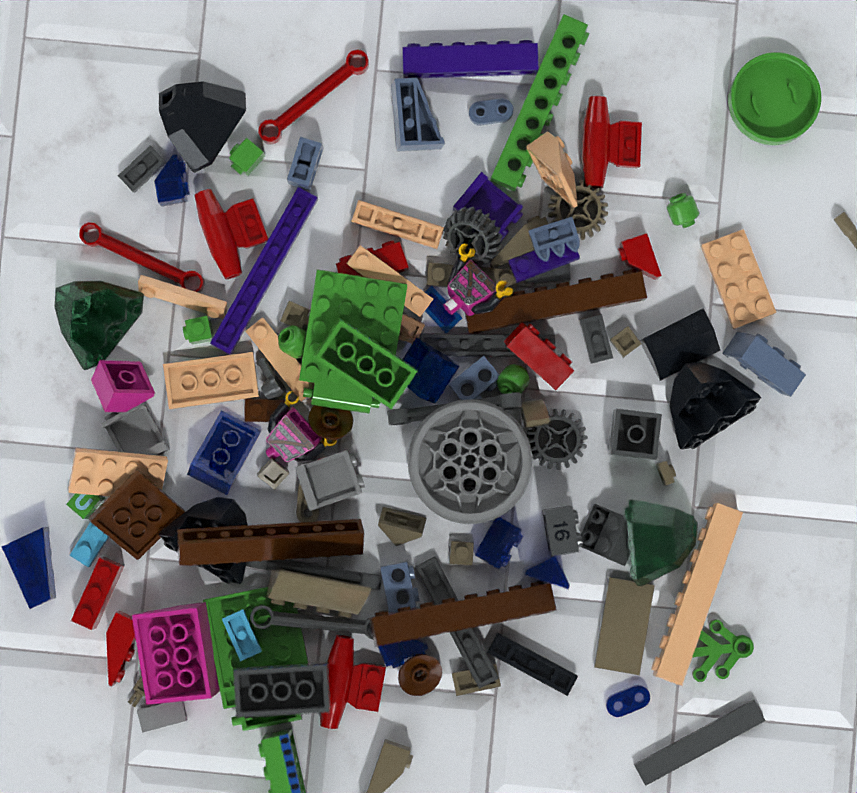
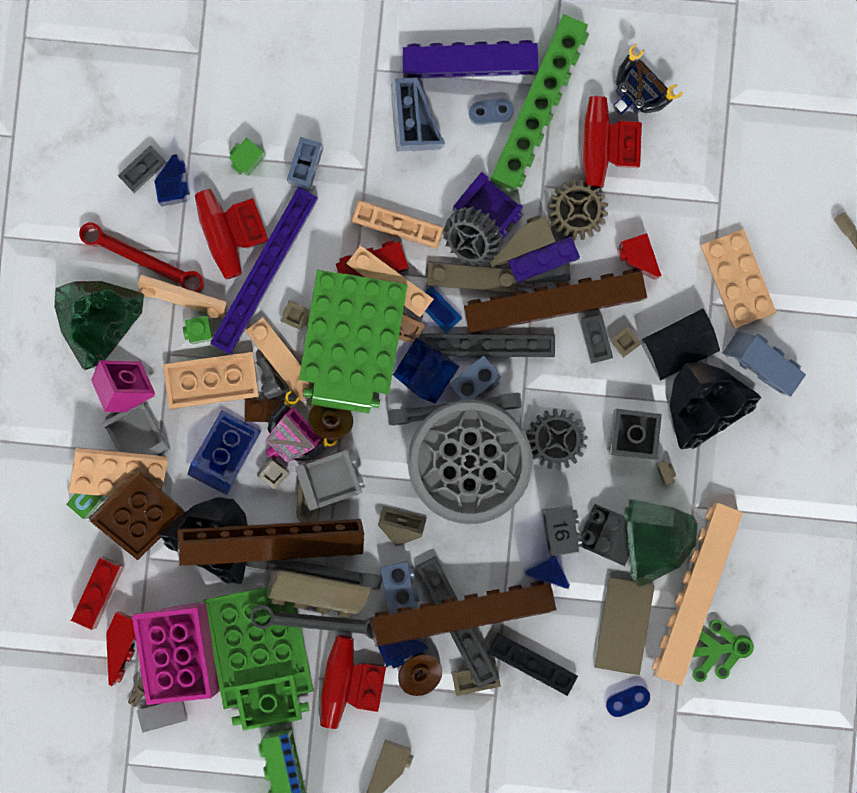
clear blue wedge [2,527,56,609] -> none
medium azure plate [70,522,109,567] -> none
black brick [159,81,246,173] -> none
medium azure plate [222,609,262,661] -> none
dark grey brick [234,662,331,717] -> none
red piece [258,50,369,144] -> none
bright green head [278,325,306,359] -> none
bright green brick [314,317,417,409] -> none
torso [443,244,513,316] -> none
dark tan plate [450,541,474,565] -> none
clear blue slope [474,517,523,570] -> none
bright green head [496,364,530,394] -> none
red brick [504,322,574,390] -> none
dark tan slope [520,399,550,428] -> none
light nougat slope [526,131,578,208] -> none
sand blue plate [528,217,580,262] -> none
dark grey tile [634,700,766,786] -> none
bright green head [666,193,700,228] -> none
bright green brick [728,52,821,145] -> none
none -> torso [613,44,683,115]

